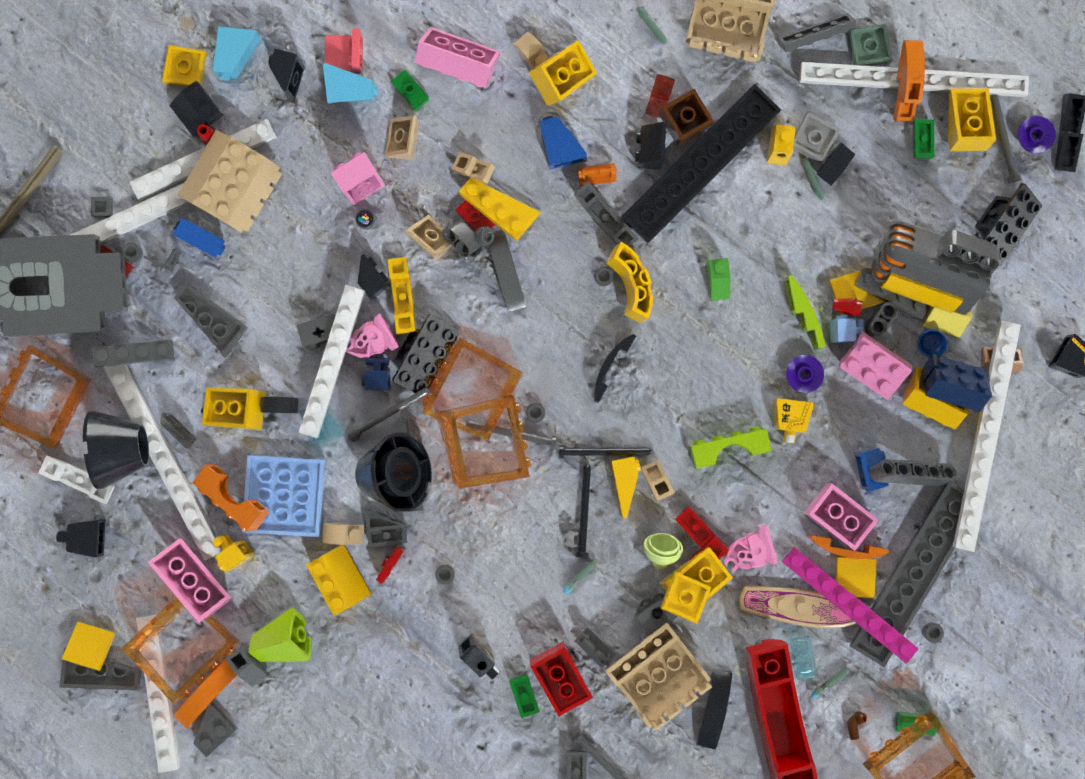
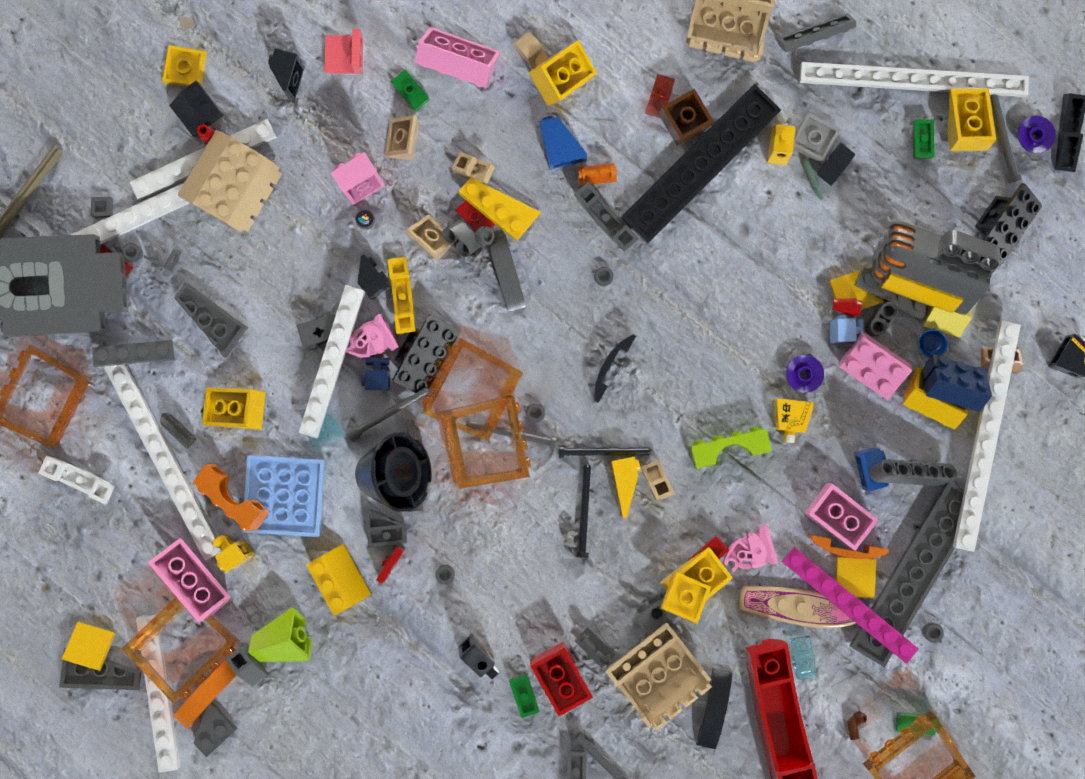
black torso [56,519,106,557] -> none
black cone [83,411,149,489] -> none
blue slope [171,218,226,258] -> none
medium azure slope [213,26,261,81] -> none
black tyre [260,397,298,413] -> none
tan brick [322,523,364,545] -> none
medium azure slope [323,63,378,104] -> none
sand green piece [563,559,598,594] -> none
yellow brick [606,242,653,323] -> none
black slope [635,122,667,170] -> none
sand green piece [637,7,667,44] -> none
yellowish green piece [644,533,683,569] -> none
red plate [675,506,715,548] -> none
bright green slope [706,258,731,301] -> none
lime slope [785,275,826,350] -> none
sand green piece [811,668,850,698] -> none
sand green tile [847,24,893,66] -> none
orange slope [893,40,925,121] -> none

